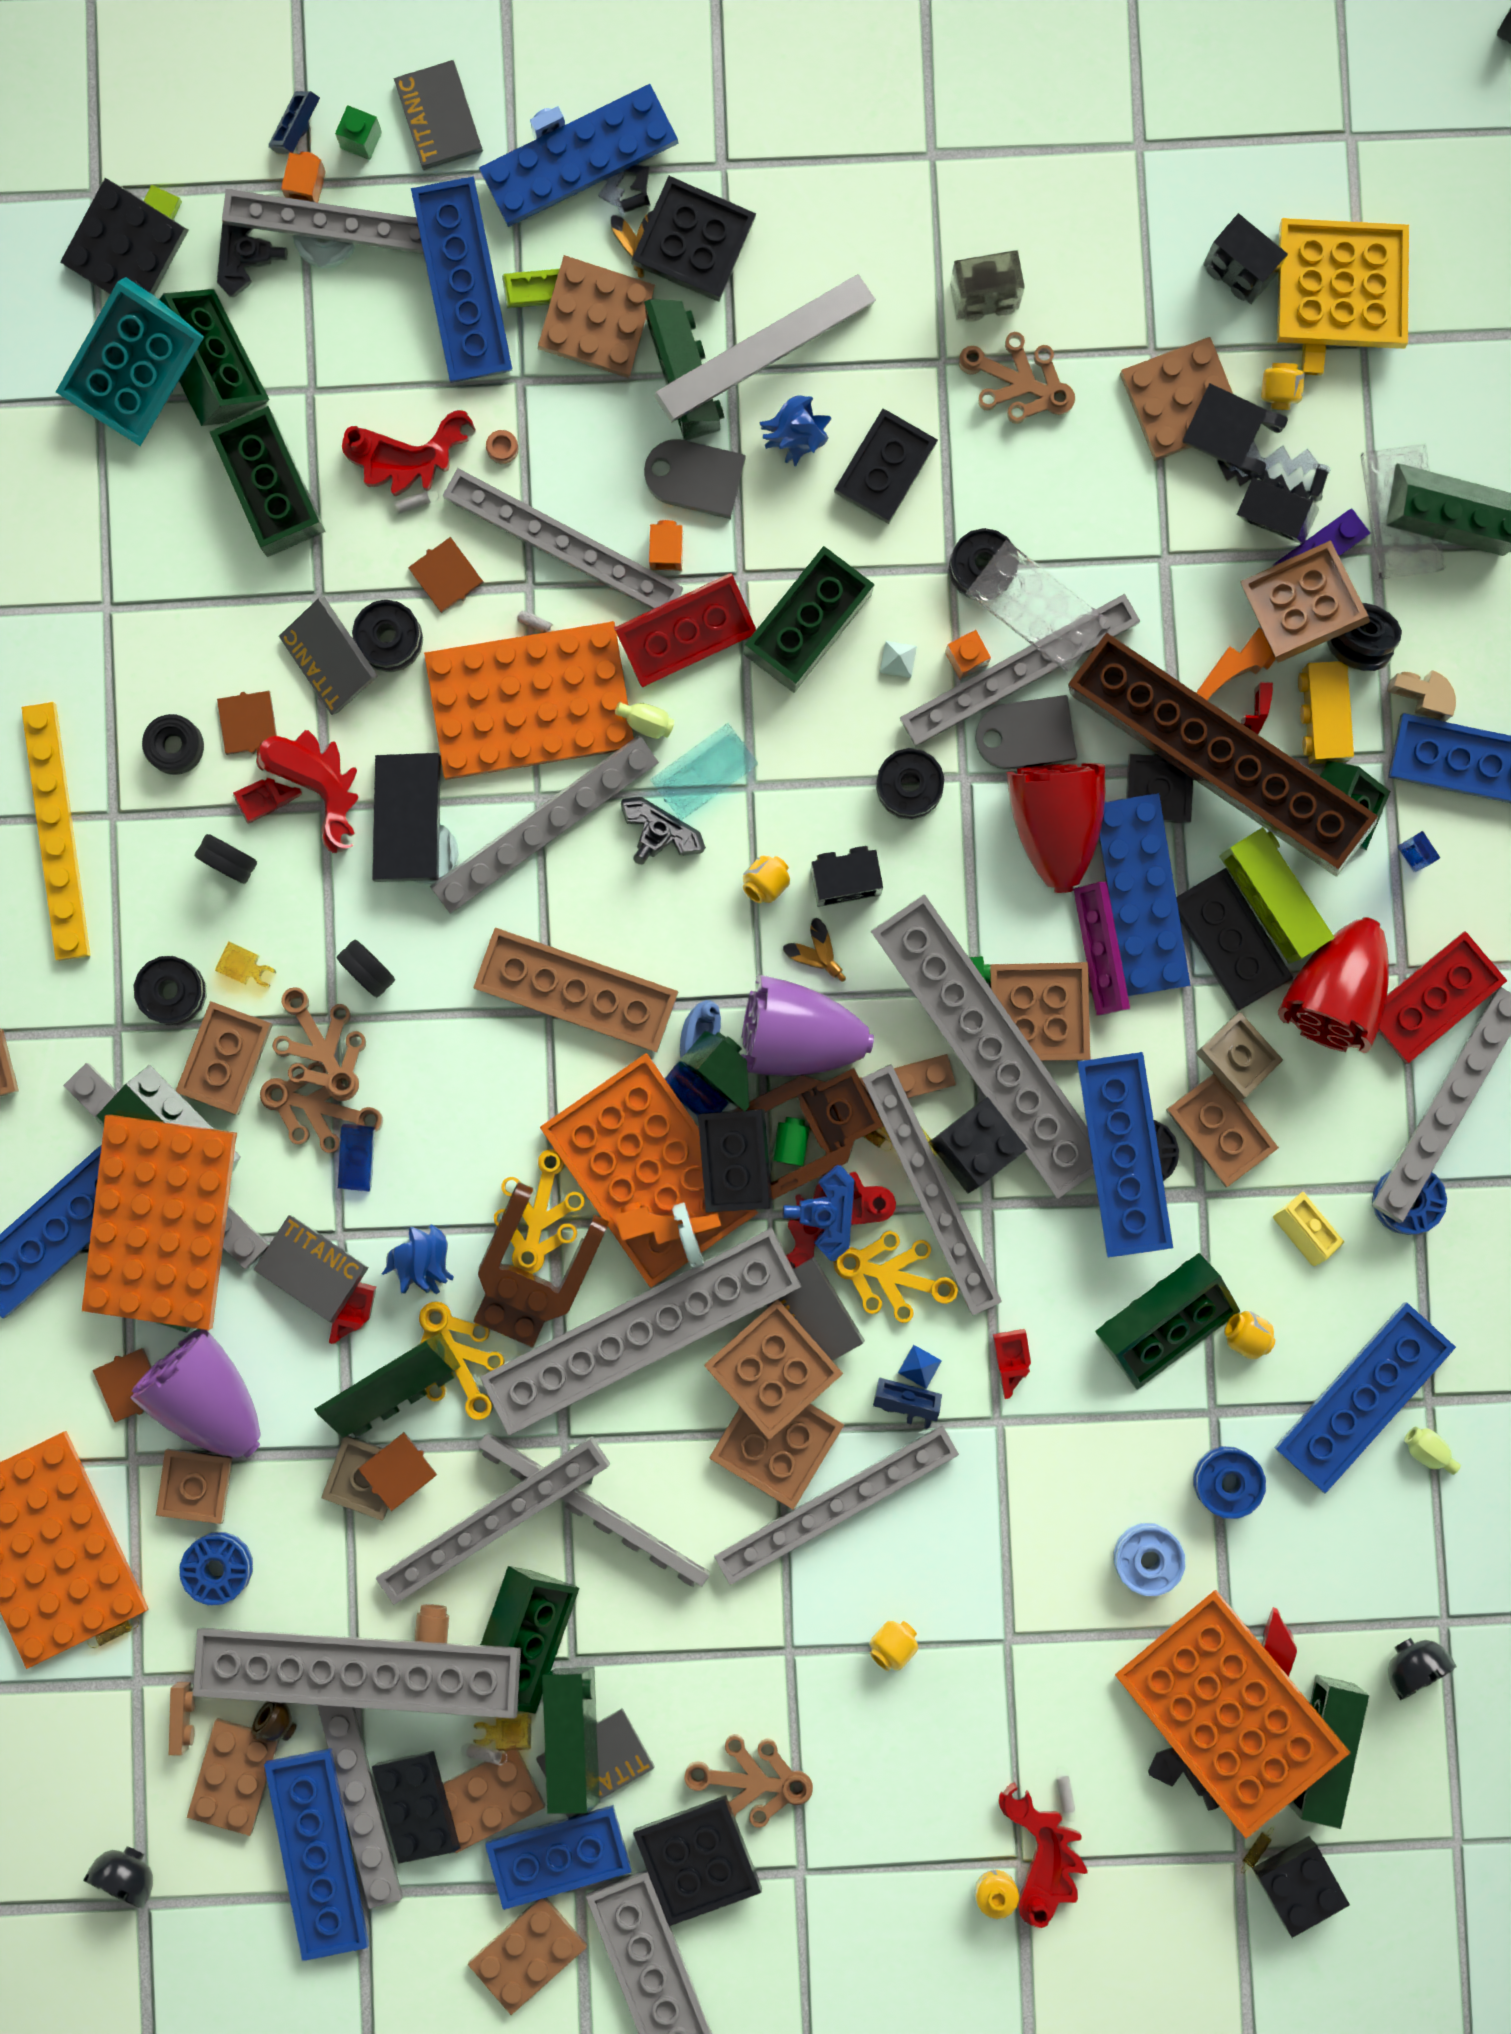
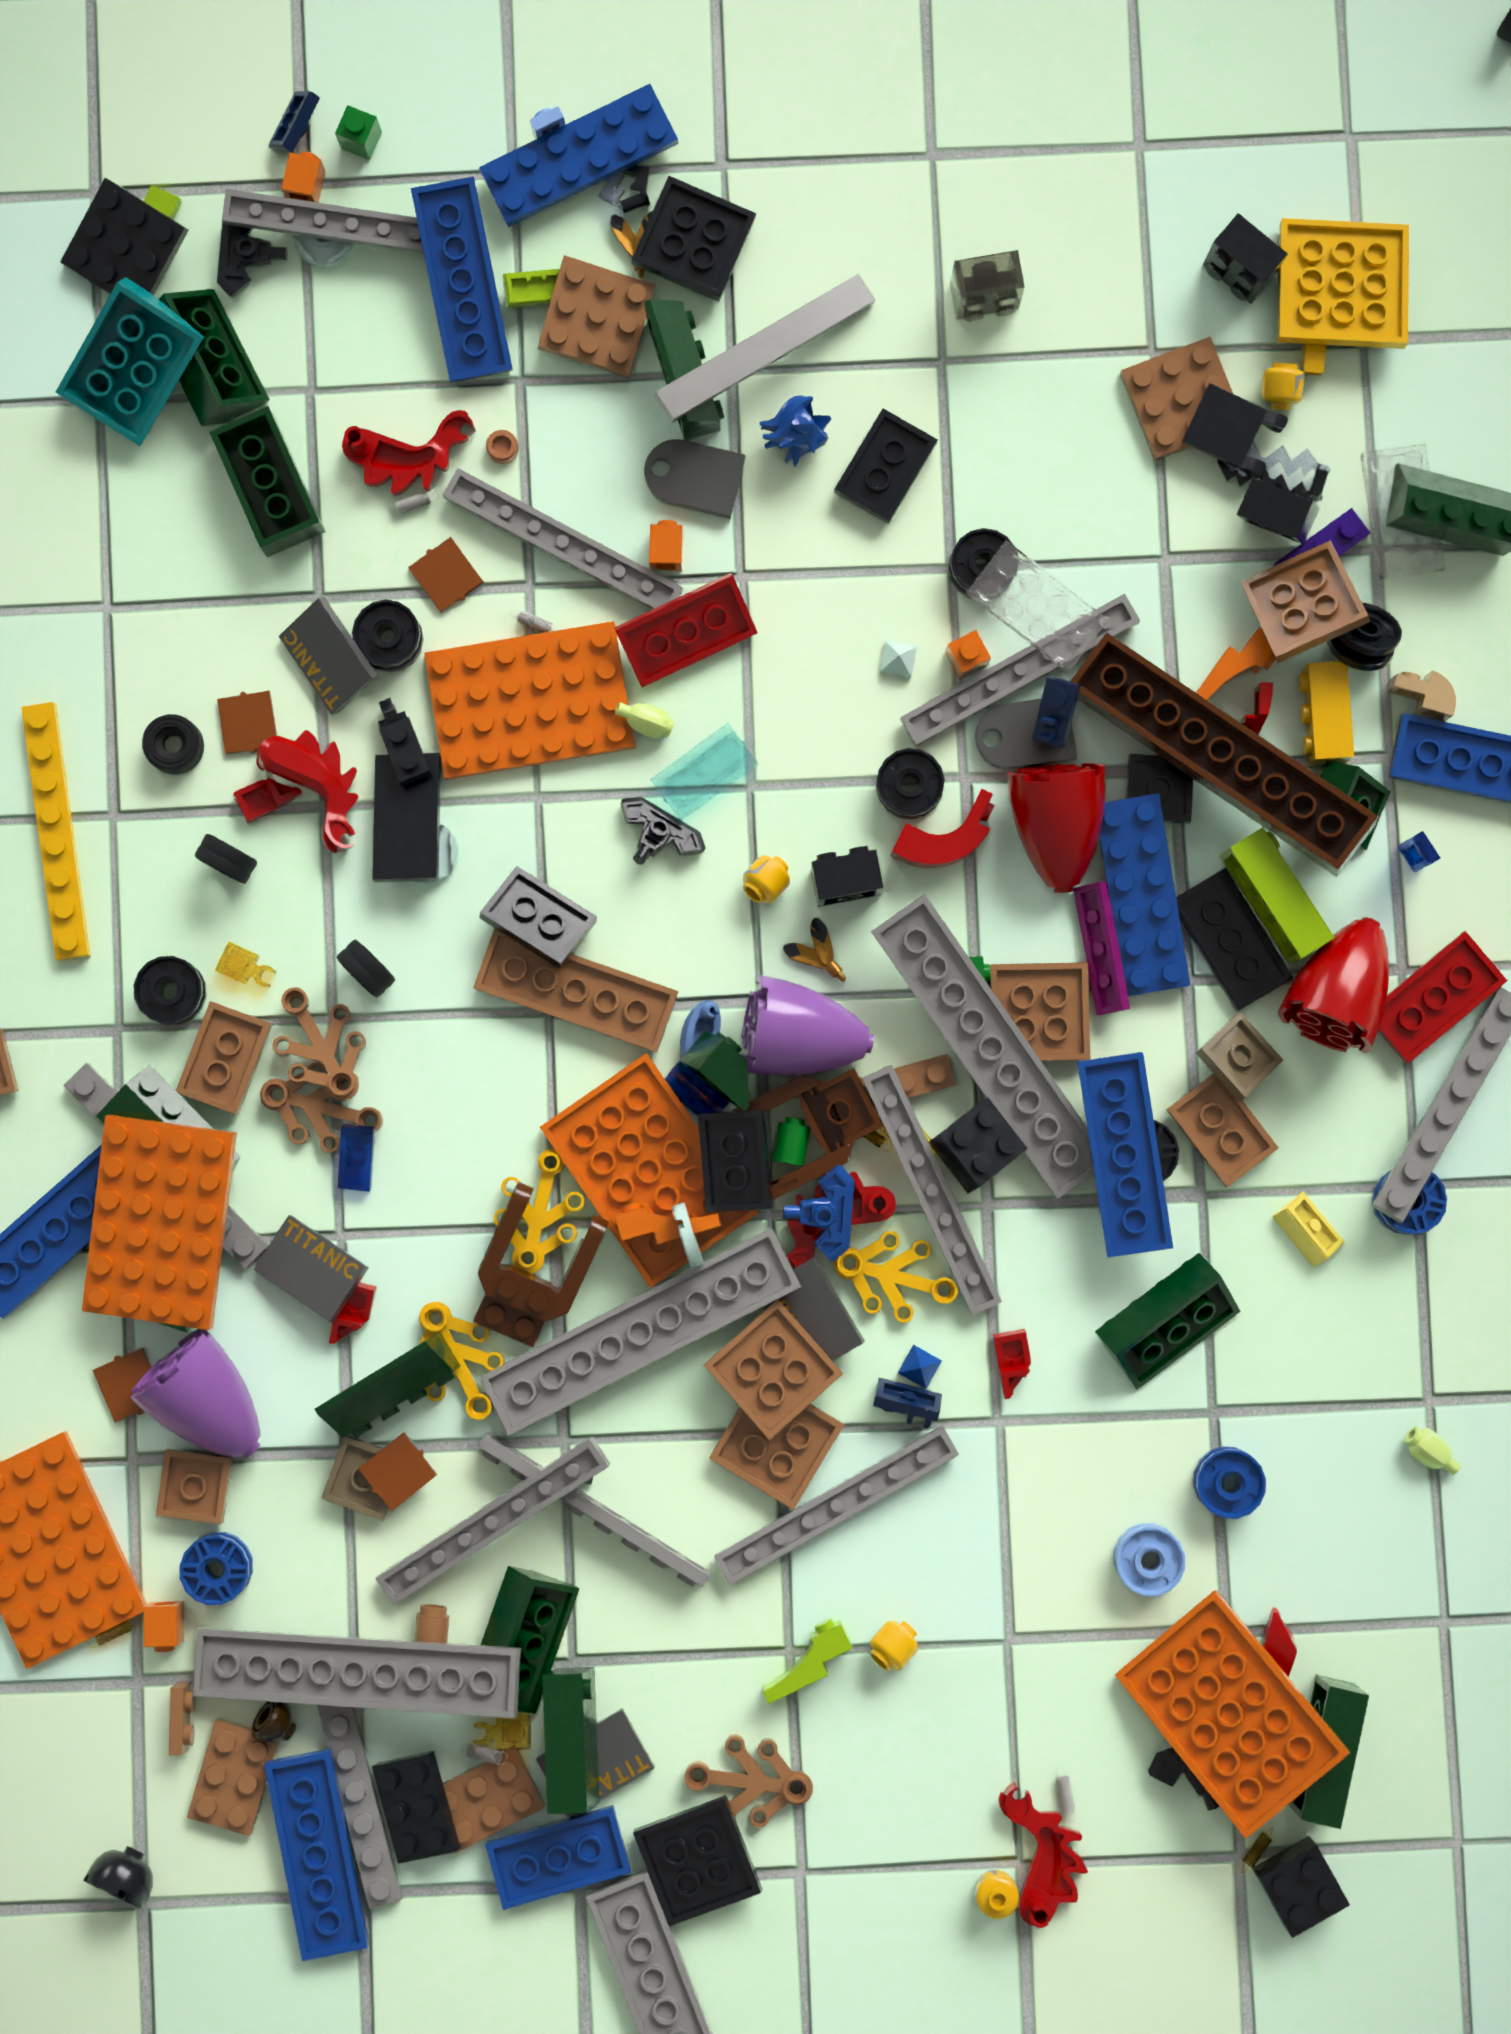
blue hair [382,1224,454,1295] -> none
dark grey tile [394,59,483,170] -> none
light grey plate [430,735,659,914] -> none
medium nougat plate [467,1897,587,2015] -> none
dark green brick [743,546,875,693] -> none
medium nougat plant [959,332,1075,424] -> none
yellow head [1224,1311,1275,1359] -> none
blue plate [1274,1302,1456,1494] -> none
black cylinder [1387,1638,1457,1701] -> none
none -> orange brick [143,1601,184,1652]
none -> black hinge [378,698,432,787]
none -> plate [479,866,597,969]
none -> lime slope [763,1618,852,1704]
none -> red arch [890,789,995,868]
none -> dark blue plate [1032,676,1081,748]

